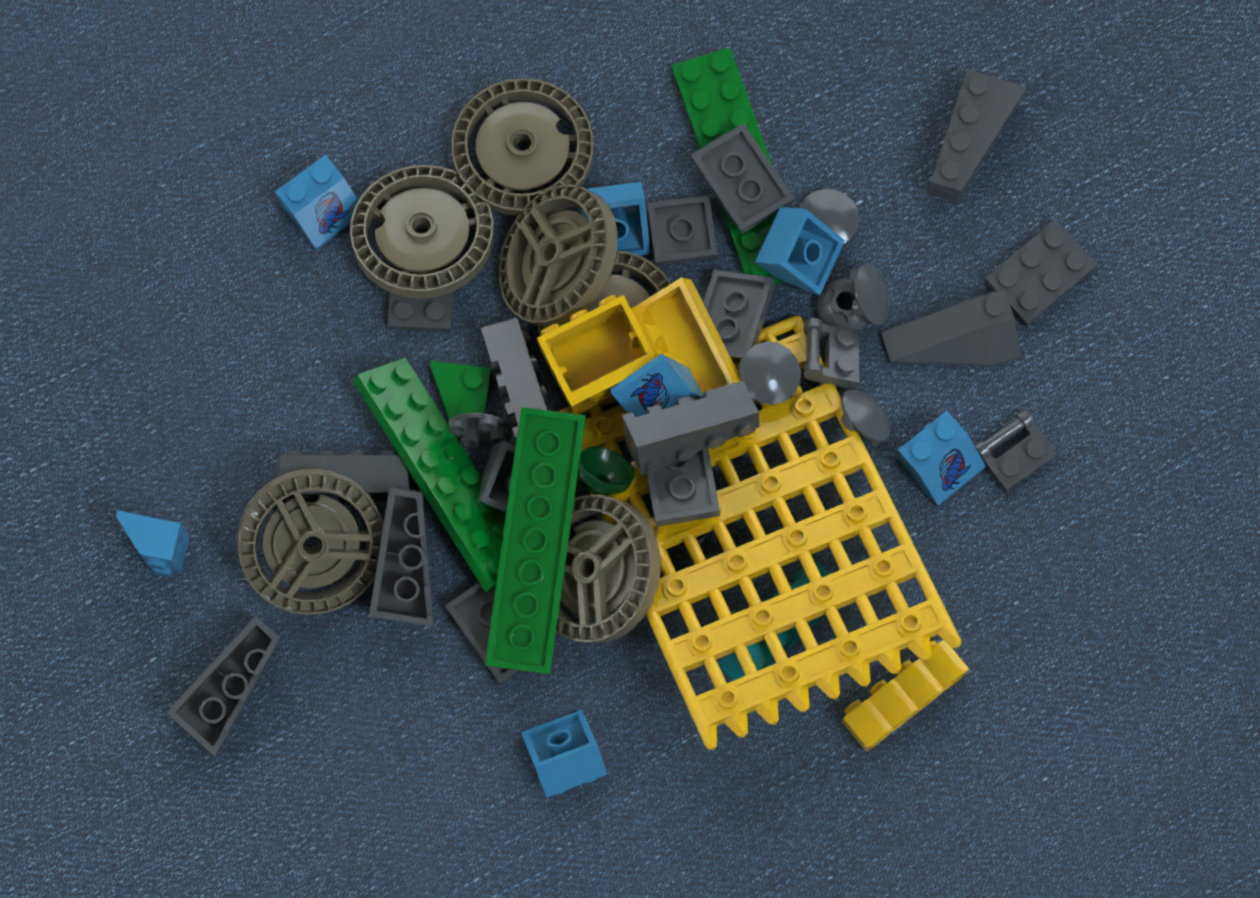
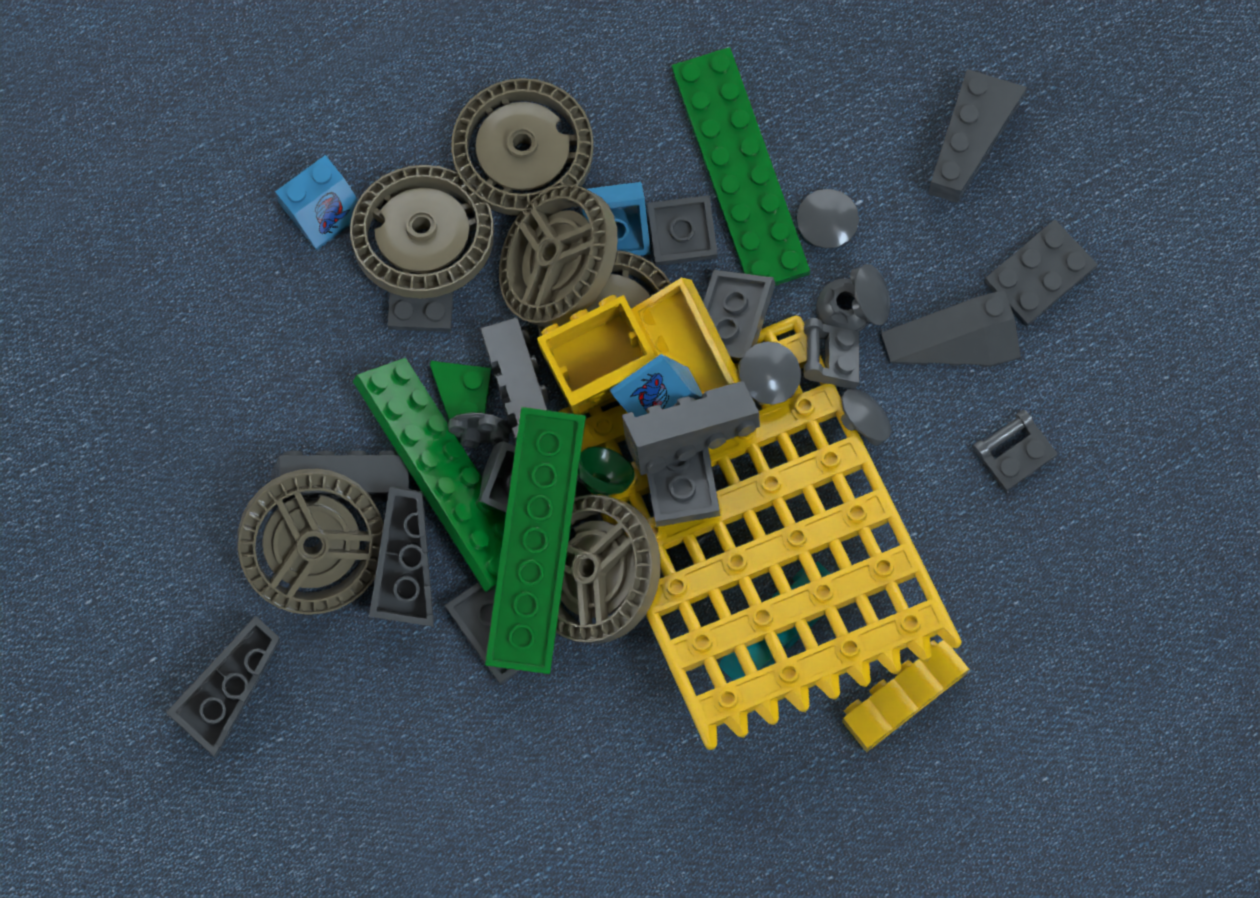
dark azure slope [116,510,189,577] -> none
dark azure slope [521,709,608,798] -> none
dark grey plate [690,123,794,234] -> none
dark azure slope [755,207,845,295] -> none
dark azure slope [895,410,986,507] -> none

